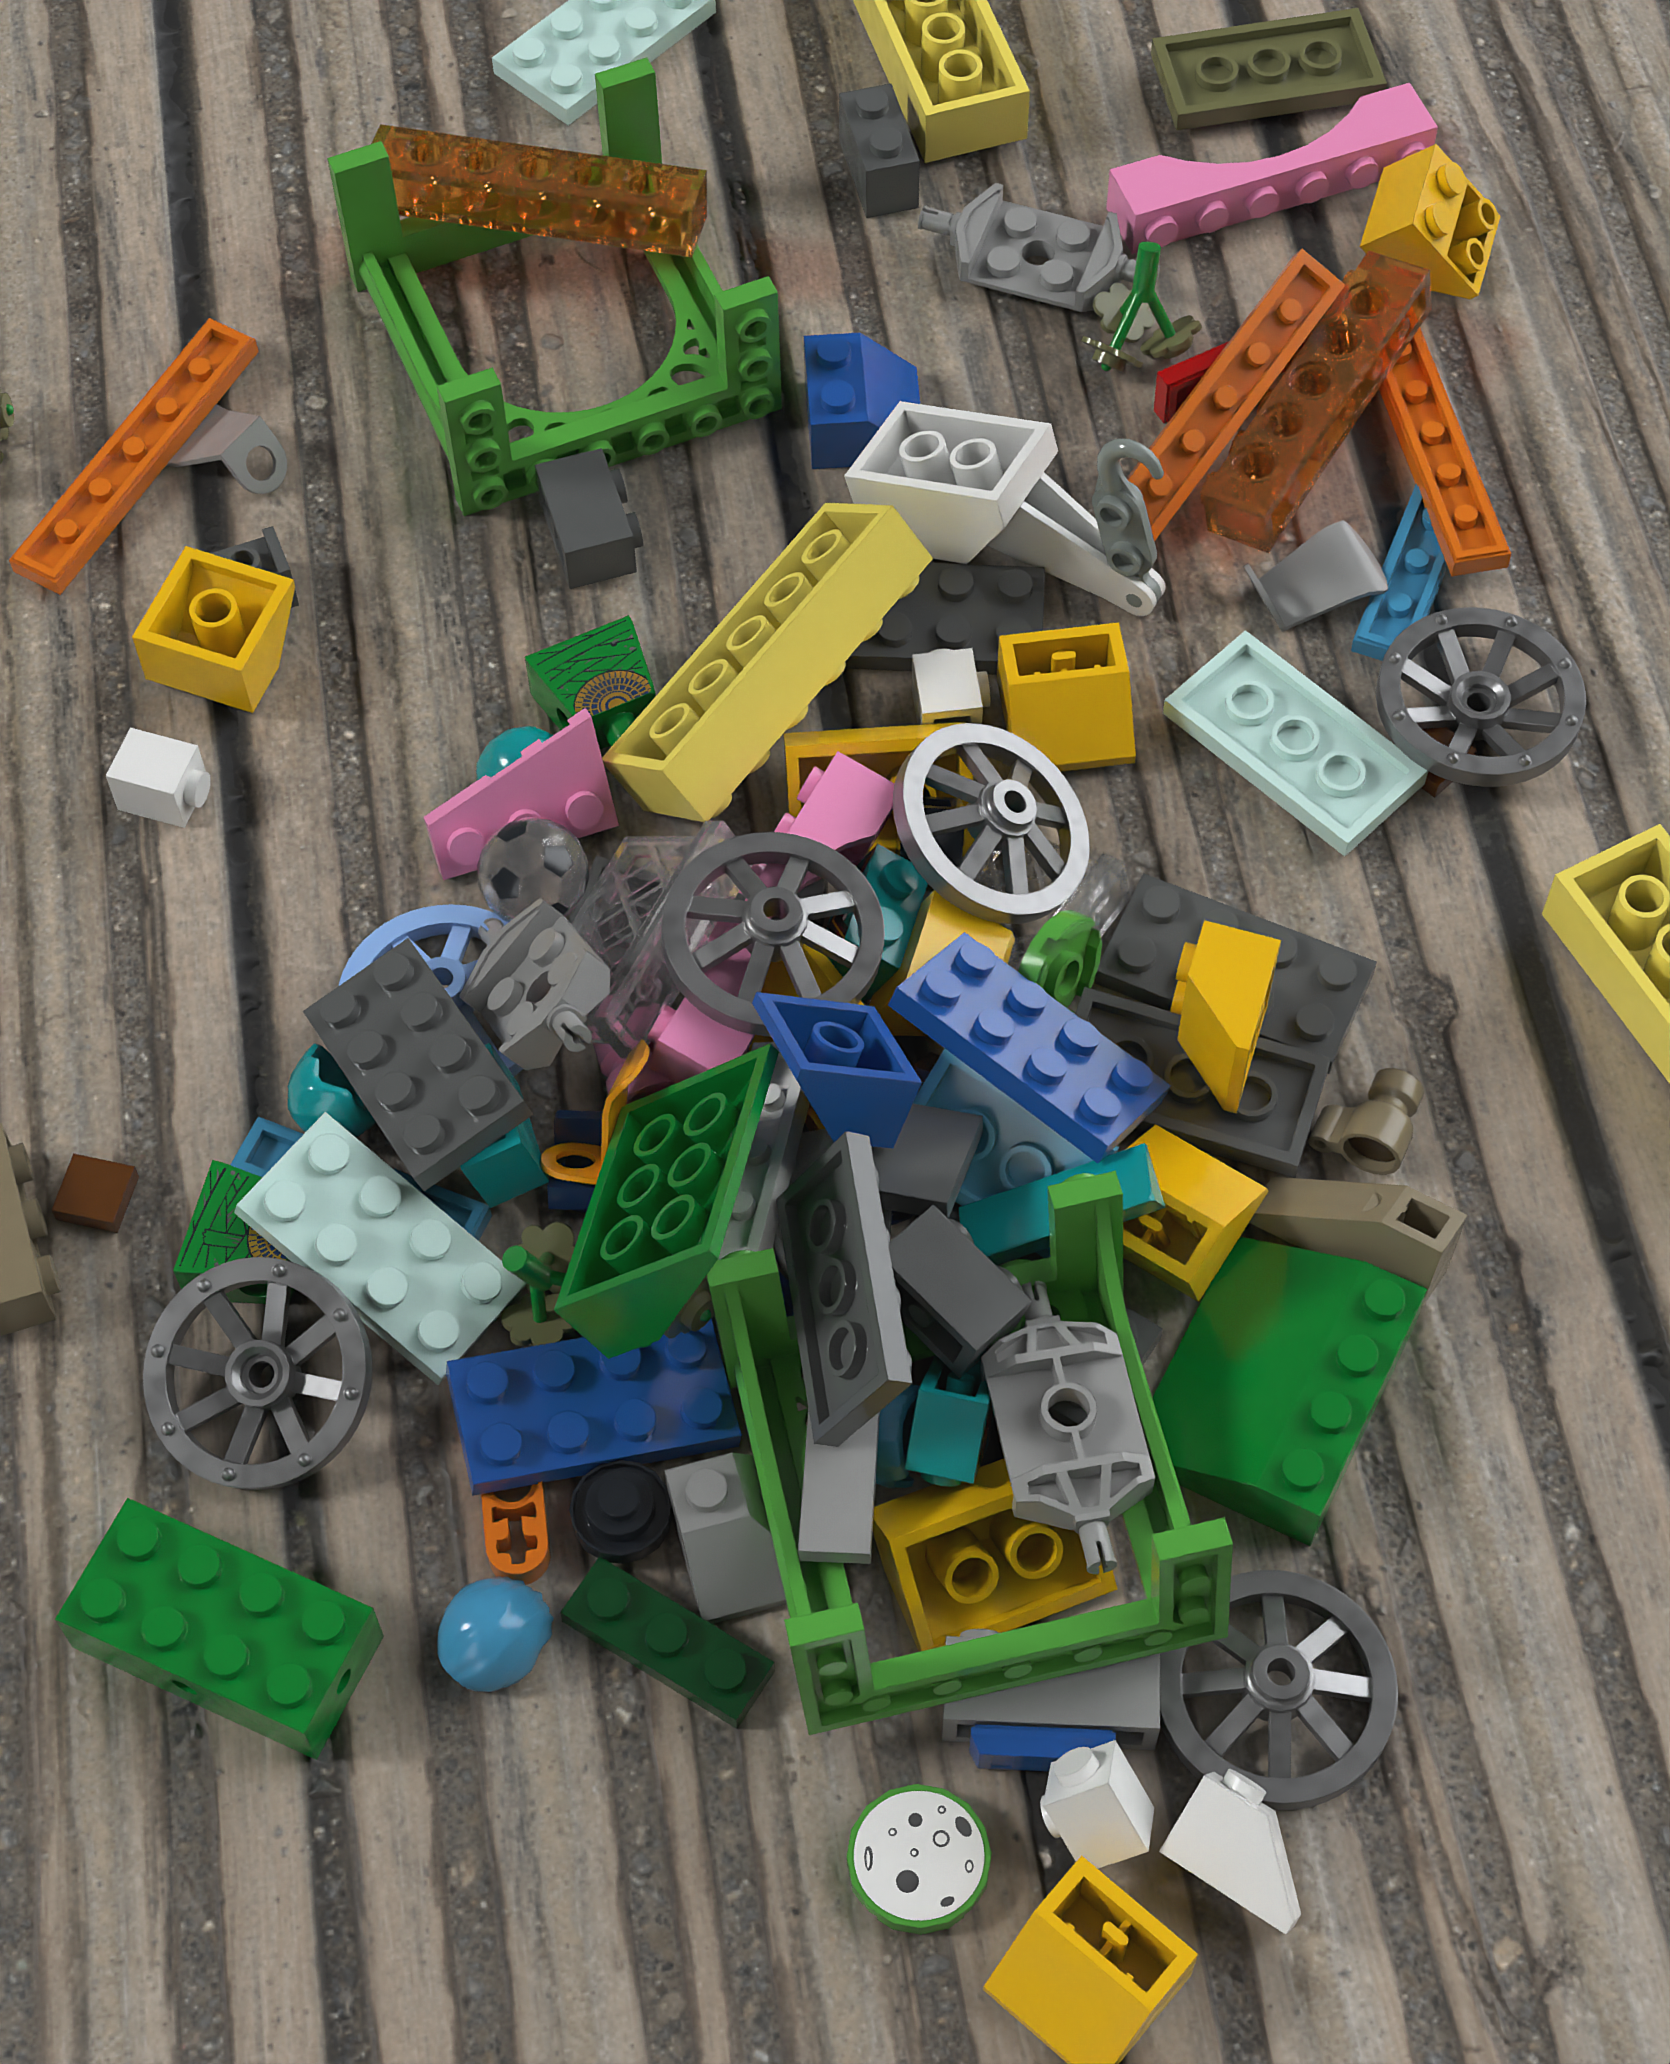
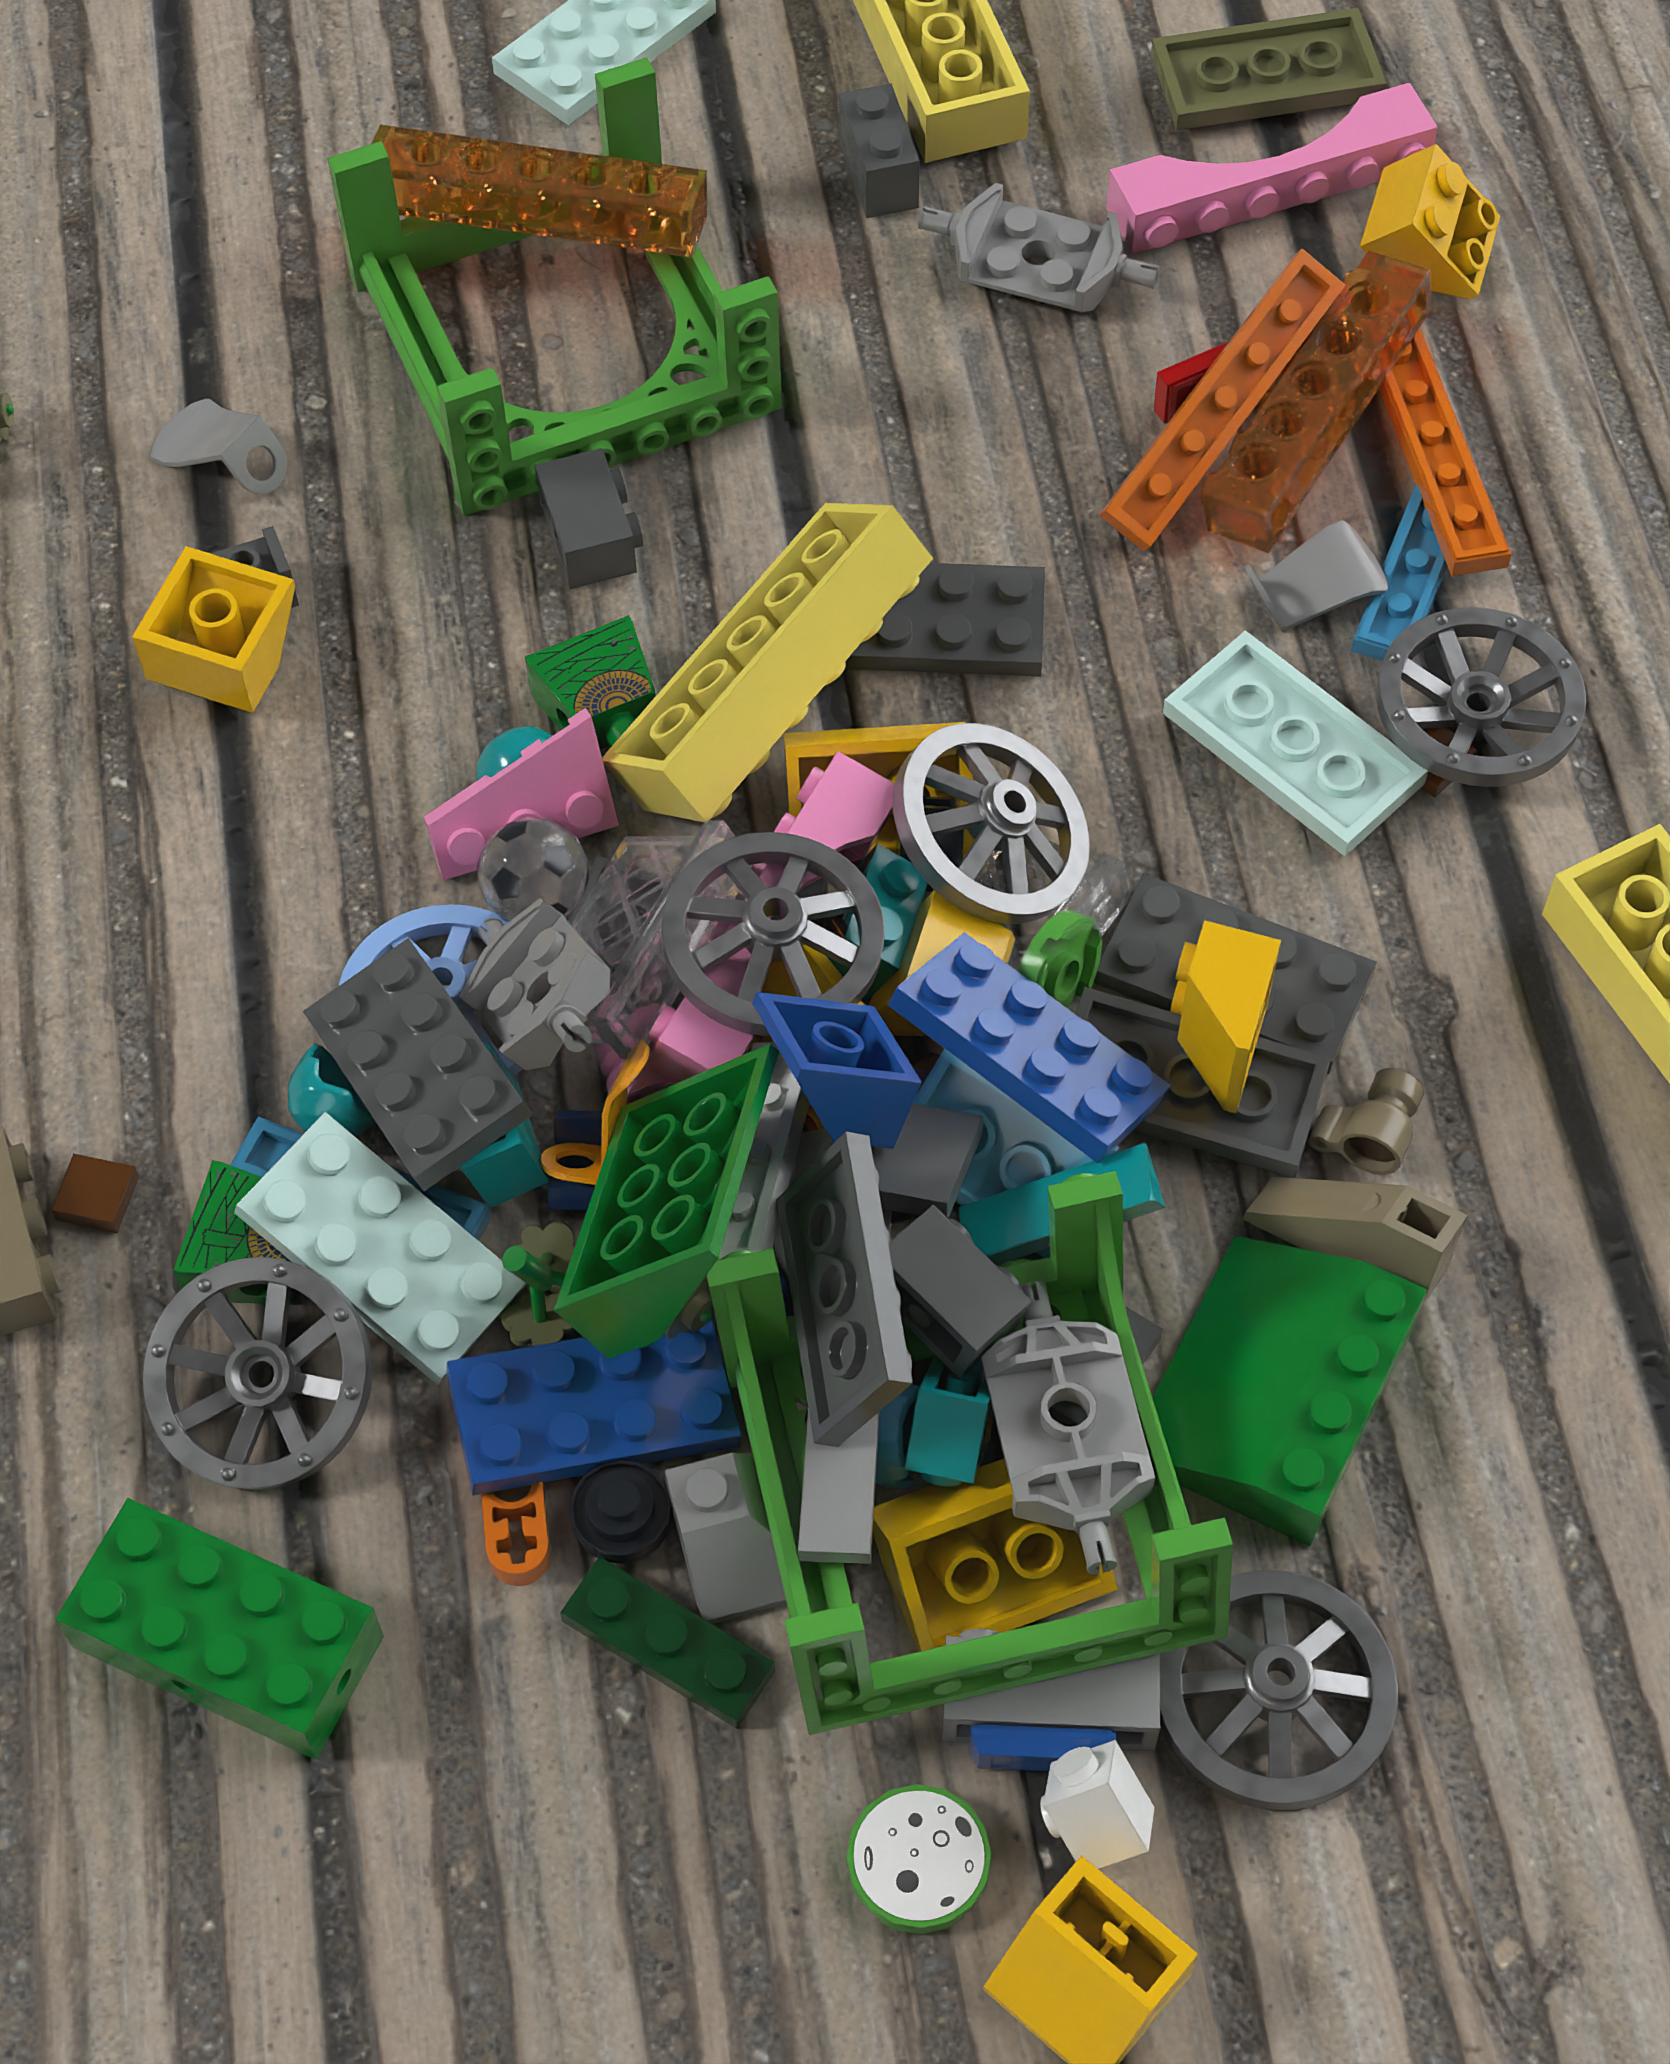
orange tile [9,318,259,595] -> none
white brick [106,727,210,828] -> none
dark azure hair [437,1576,554,1692] -> none
blue slope [803,333,920,469] -> none
white slope [844,401,1165,616] -> none
white brick [912,648,990,725] -> none
yellow slope [997,622,1136,772] -> none
olive plant [1081,242,1202,373] -> none
yellow slope [1123,1124,1268,1302] -> none
white slope [1159,1769,1301,1934] -> none

